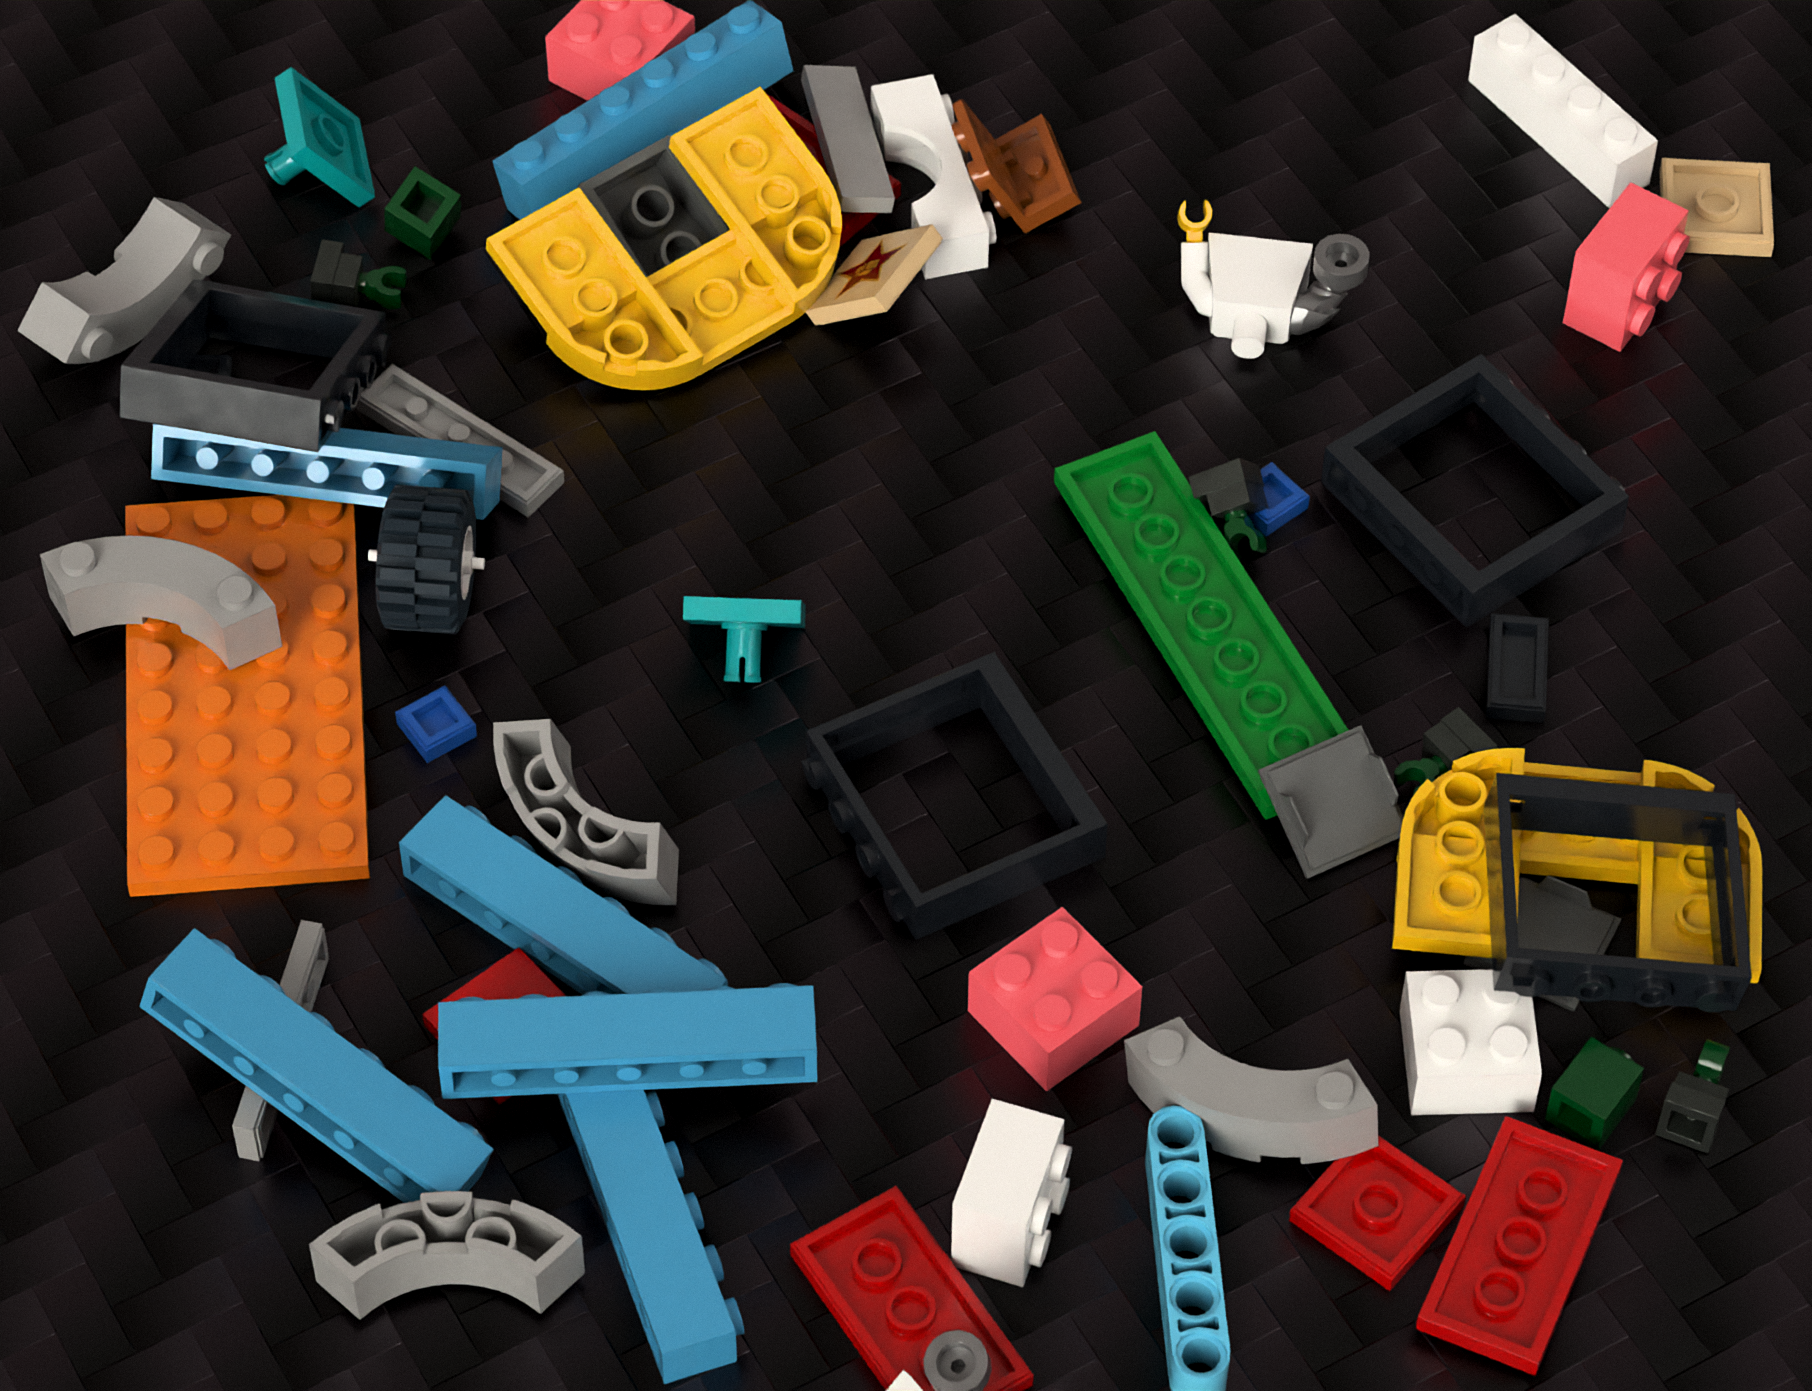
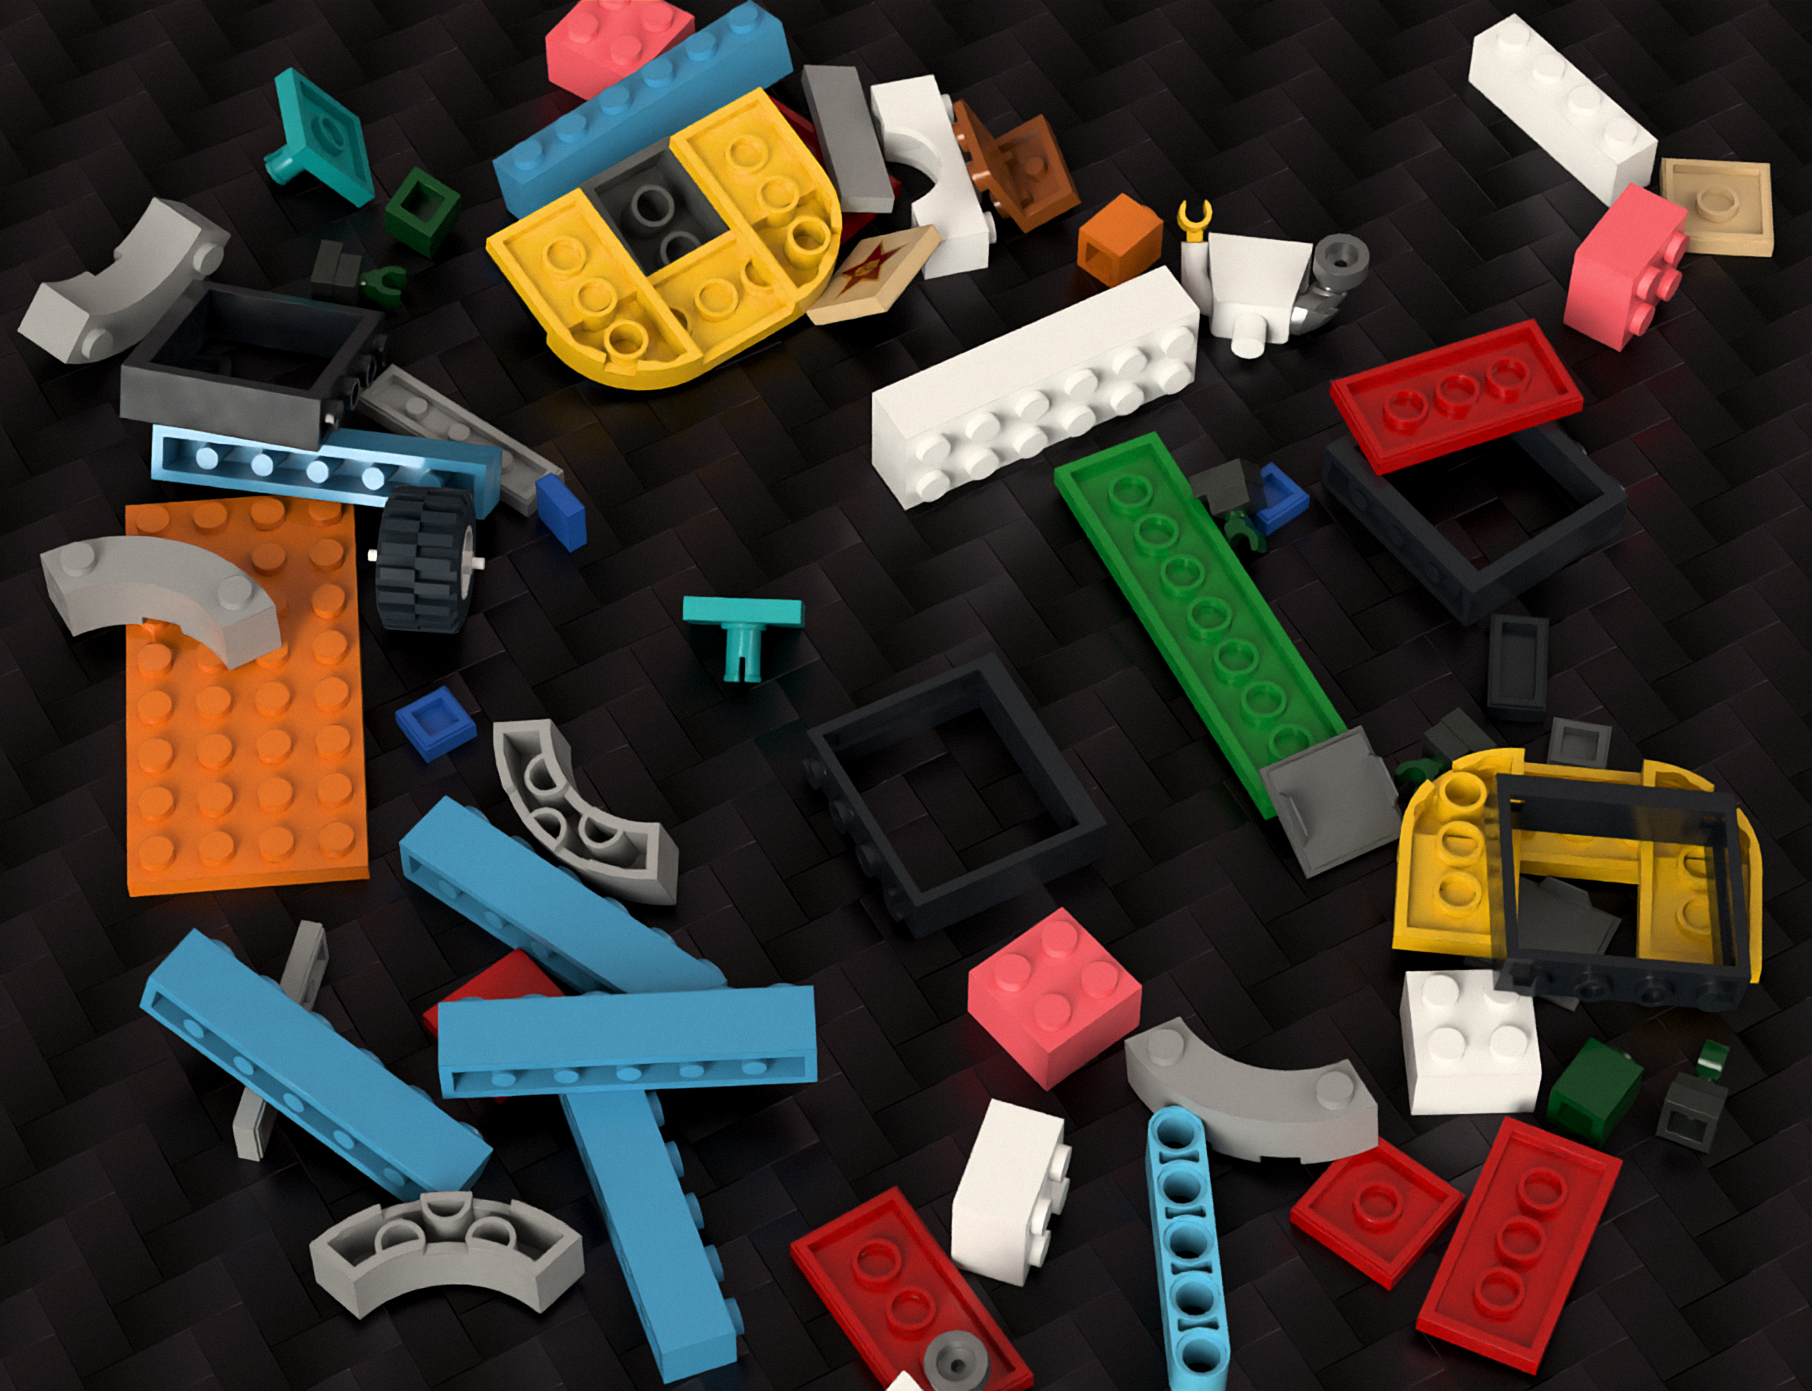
none -> blue tile [535,472,587,553]
none -> white brick [872,265,1200,510]
none -> orange brick [1077,193,1164,288]
none -> red tile [1329,318,1584,476]
none -> dark grey tile [1546,717,1612,770]

